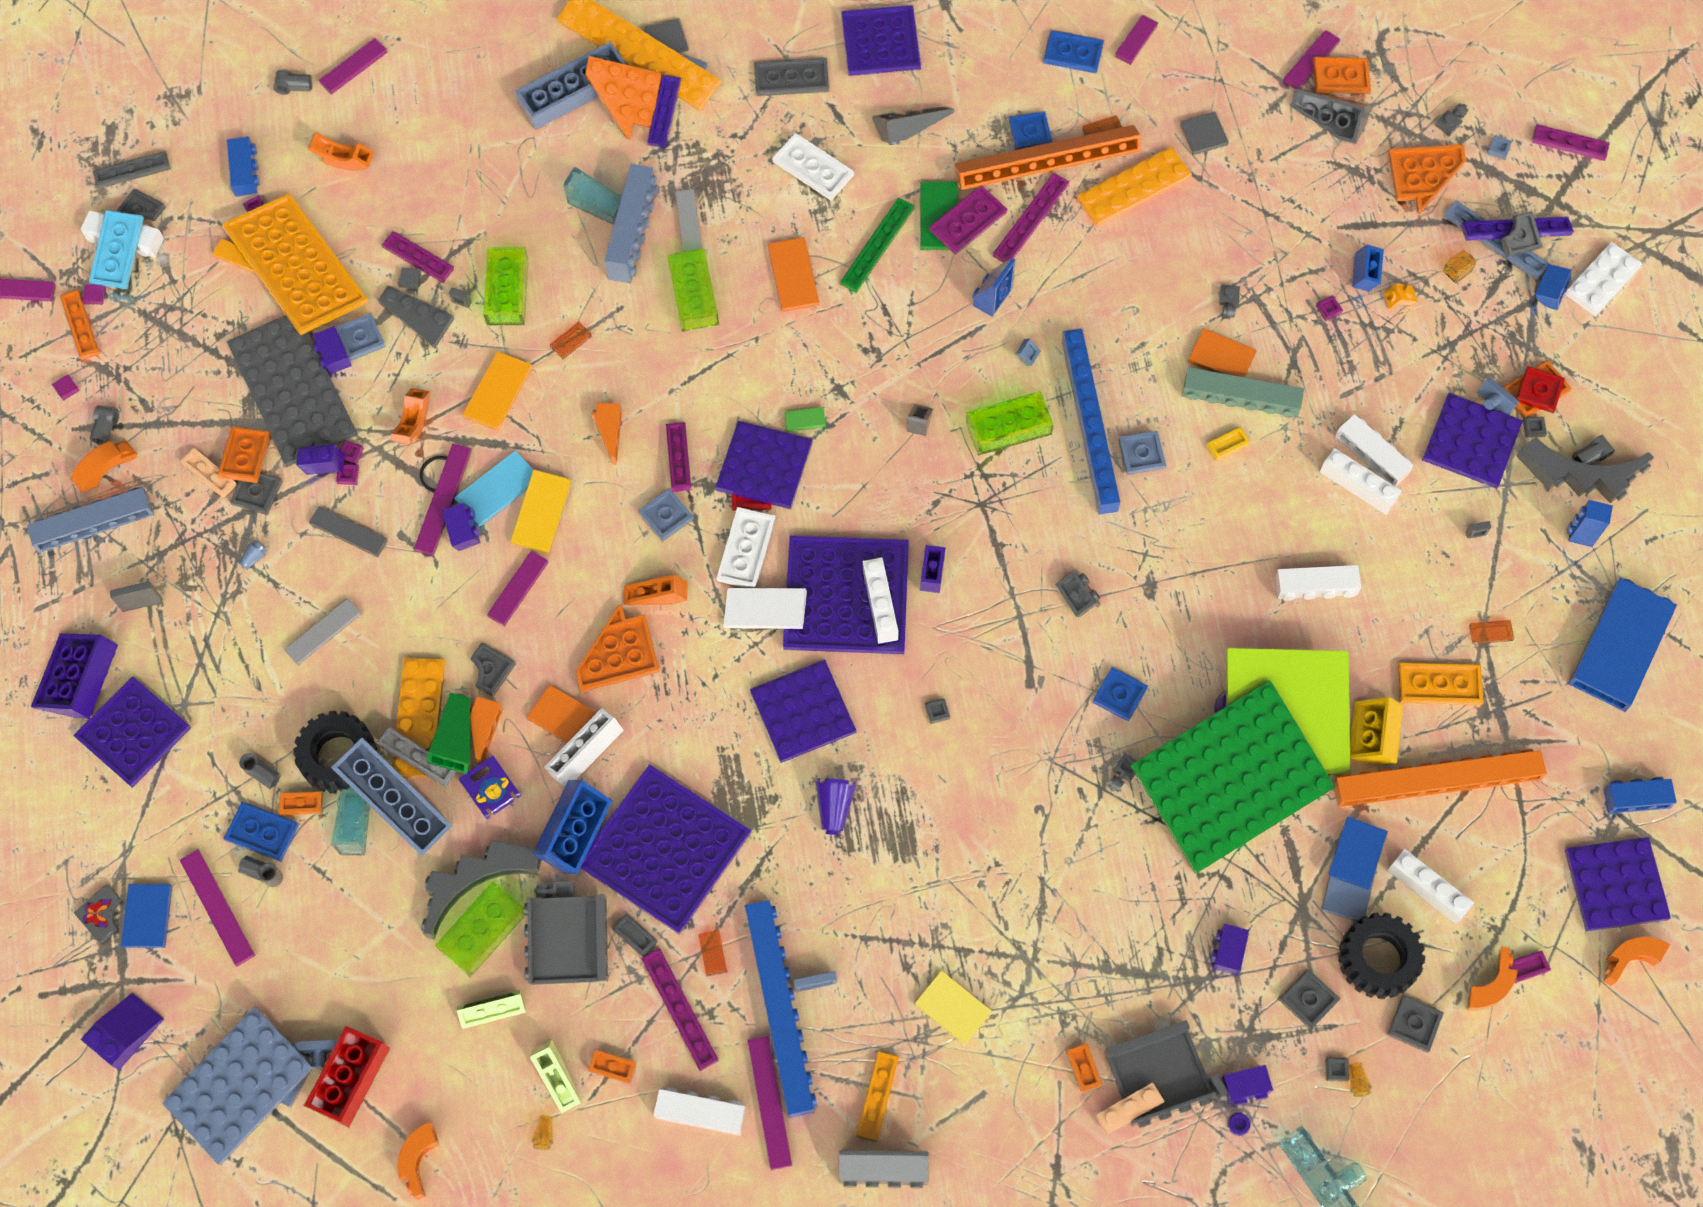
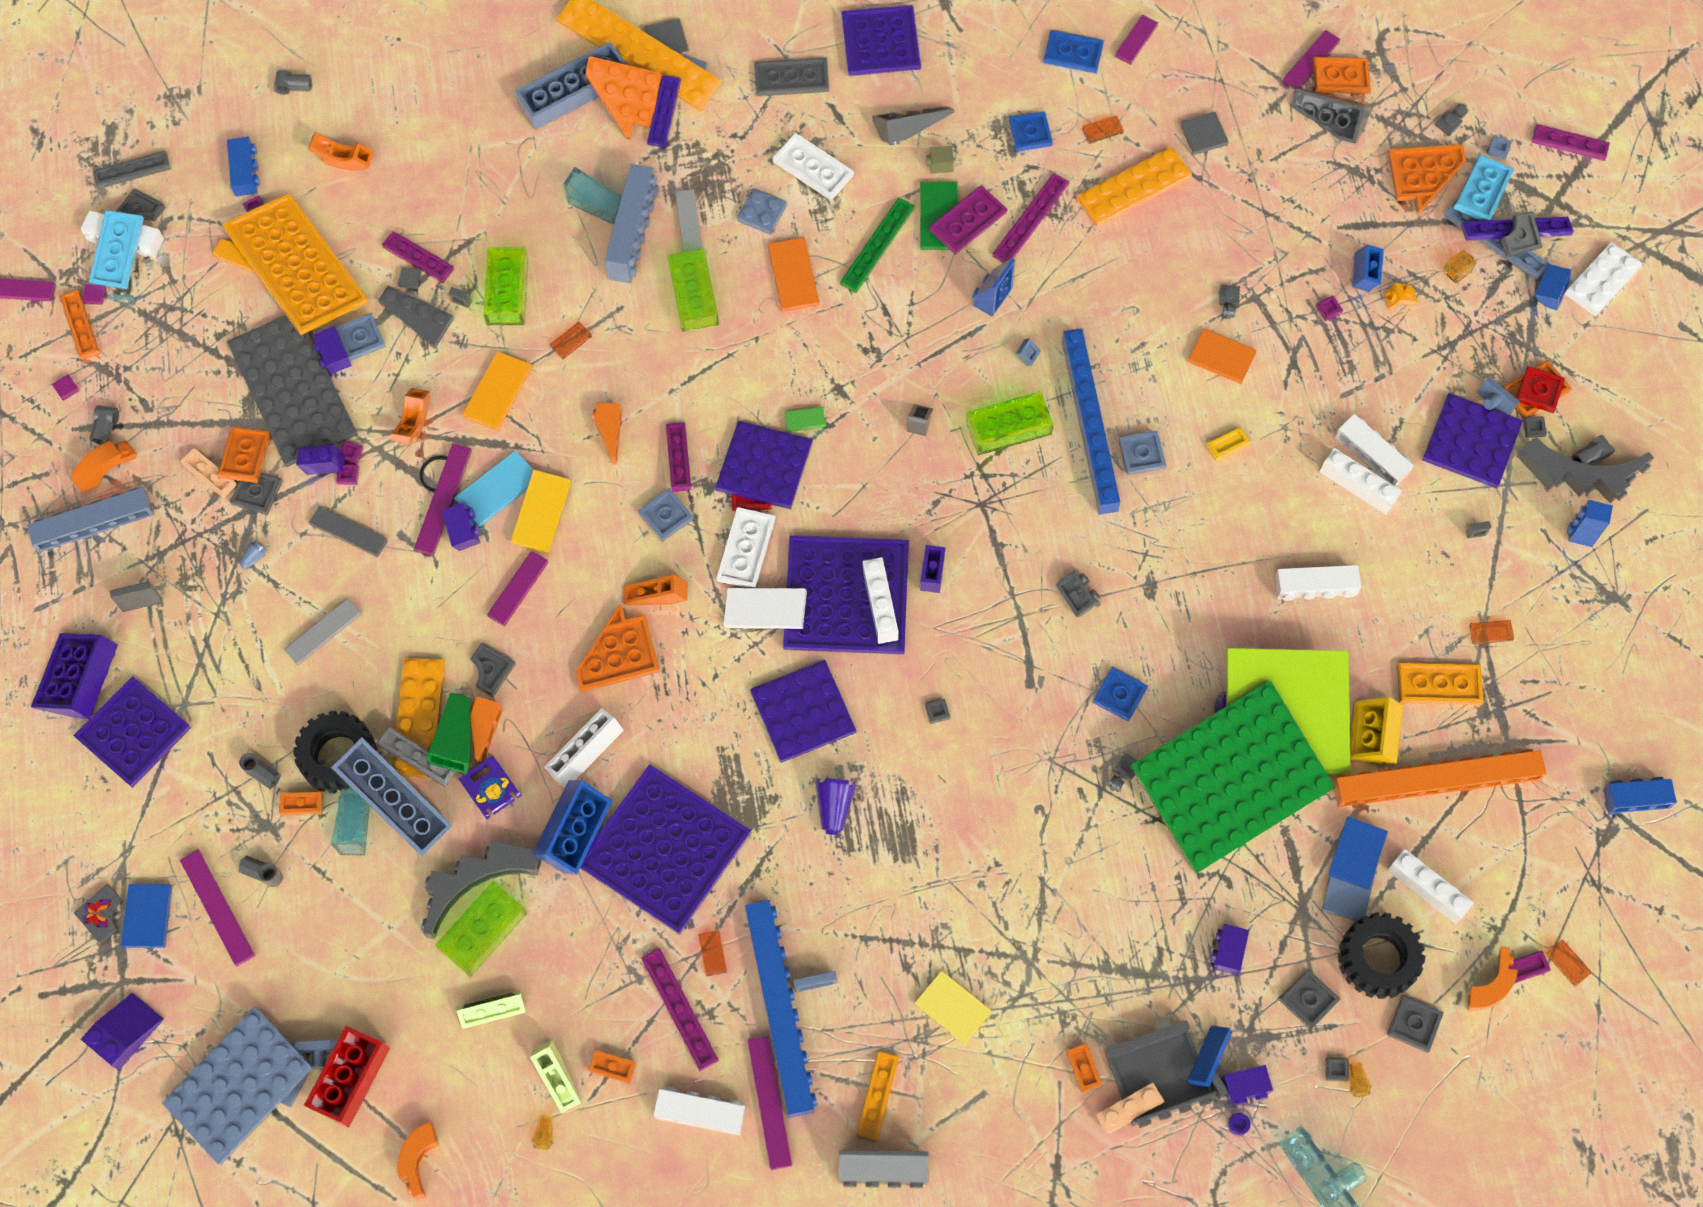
blue tile [223,802,299,862] -> none
magenta tile [319,38,388,95] -> none
dark grey panel [524,894,608,985] -> none
orange tile [527,685,596,743] -> none
dark grey plate [534,881,575,898] -> none
dark grey tile [612,914,658,957] -> none
orange brick [955,125,1141,190] -> none
sand green brick [1182,367,1304,418] -> none
dark purple plate [1565,837,1671,932] -> none
blue brick [1568,578,1677,712] -> none
orange arch [1603,937,1671,986] -> none
none -> sand blue plate [737,188,787,235]
none -> olive brick [926,146,954,174]
none -> blue tile [1188,1026,1232,1086]
none -> medium azure tile [1454,154,1514,221]
none -> clear orange tile [1545,939,1592,987]

